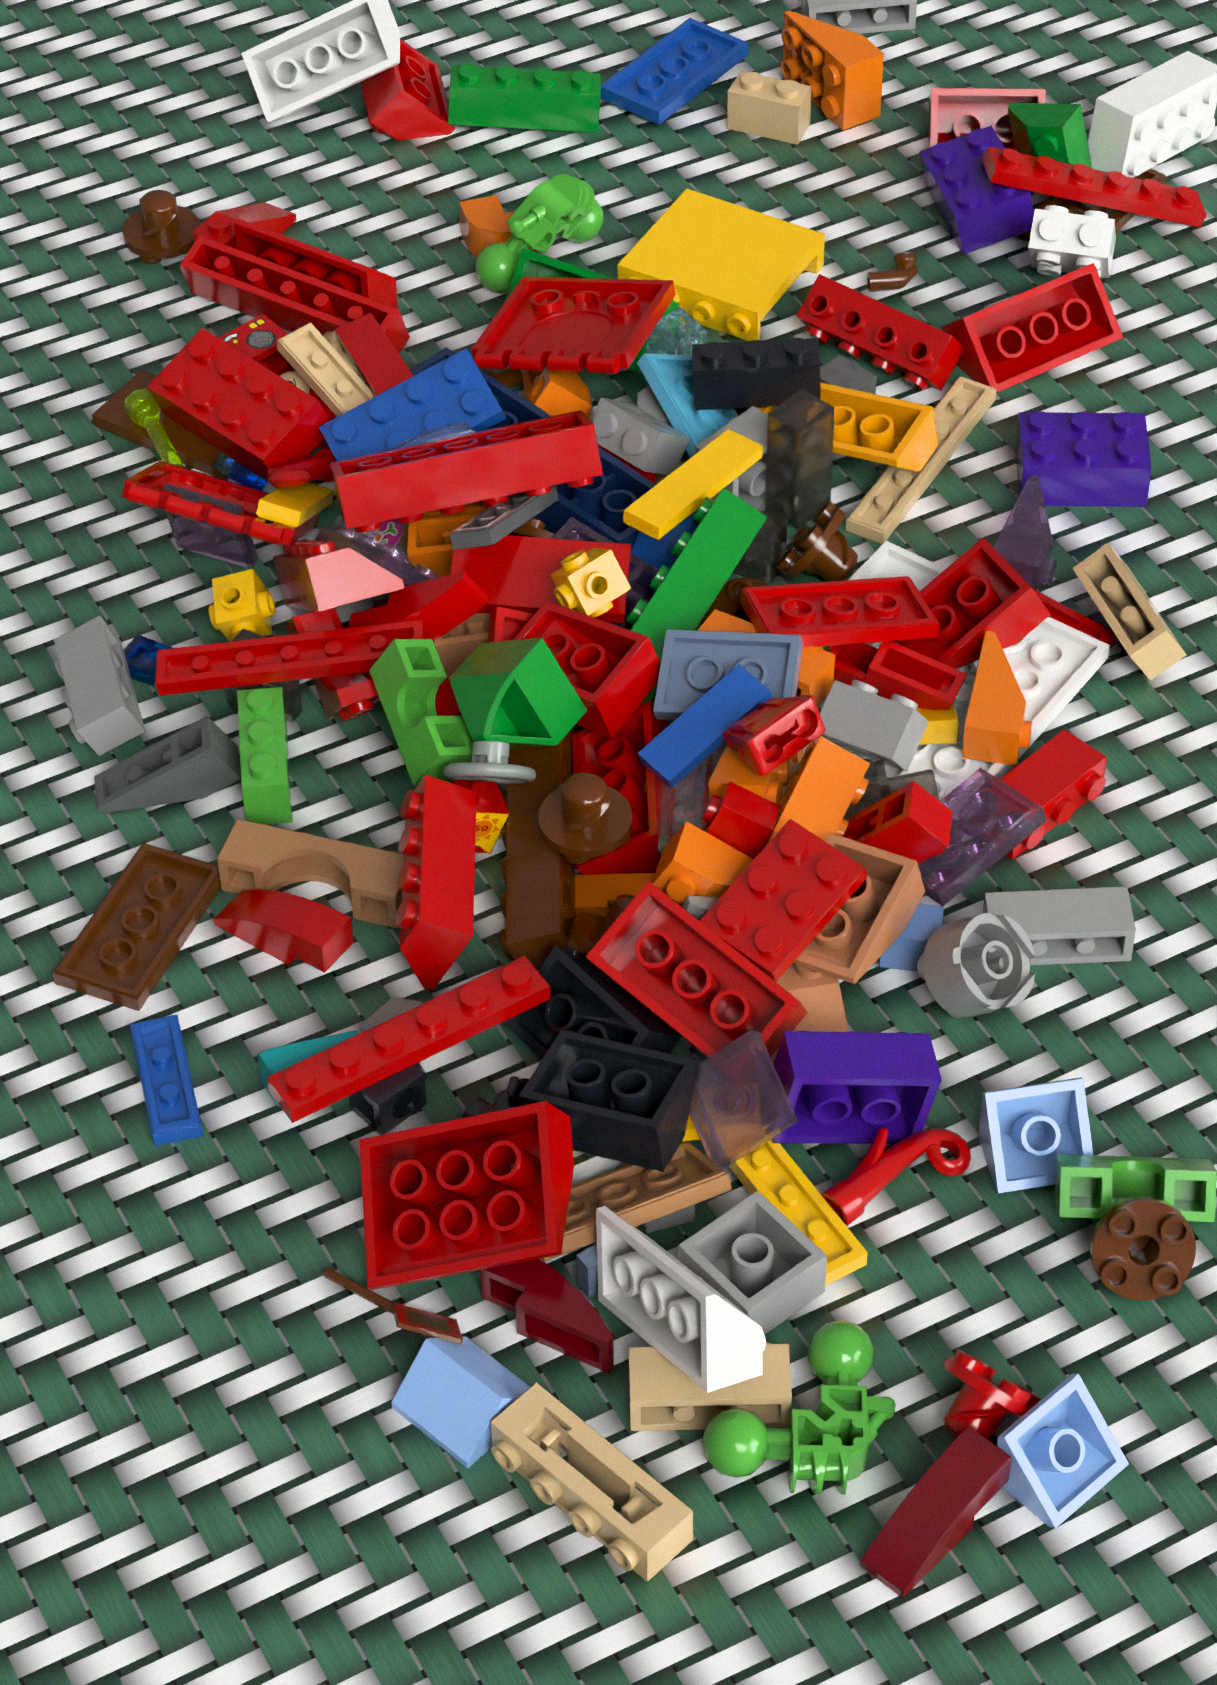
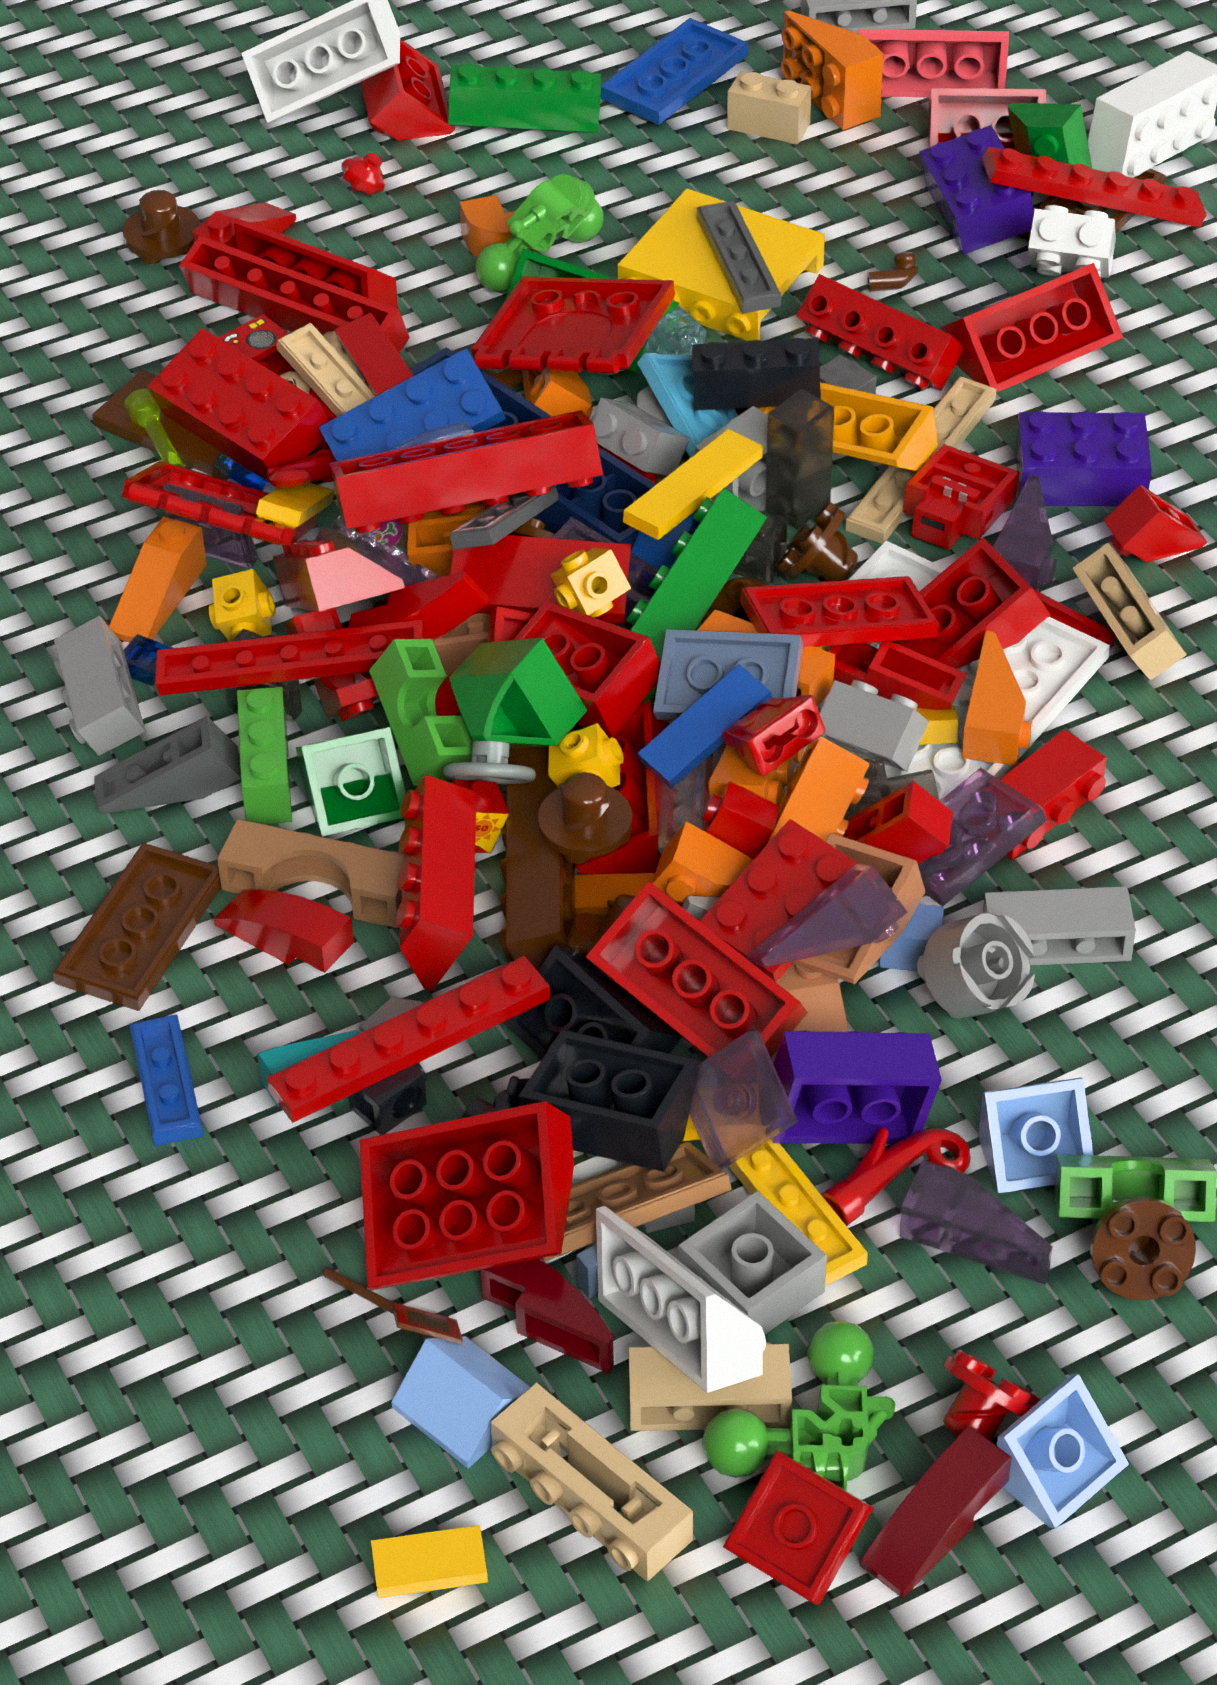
none -> orange slope [109,516,207,648]
none -> slope [296,727,406,837]
none -> red piece [341,153,385,196]
none -> yellow tile [371,1525,488,1598]
none -> yellow brick [548,723,624,788]
none -> dark grey tile [697,201,782,314]
none -> red tile [723,1450,874,1605]
none -> clear purple slope [745,864,907,967]
none -> coral slope [858,29,1009,97]
none -> clear purple slope [899,1160,1053,1285]
none -> red piece [903,444,1020,550]
none -> red slope [1104,485,1207,563]

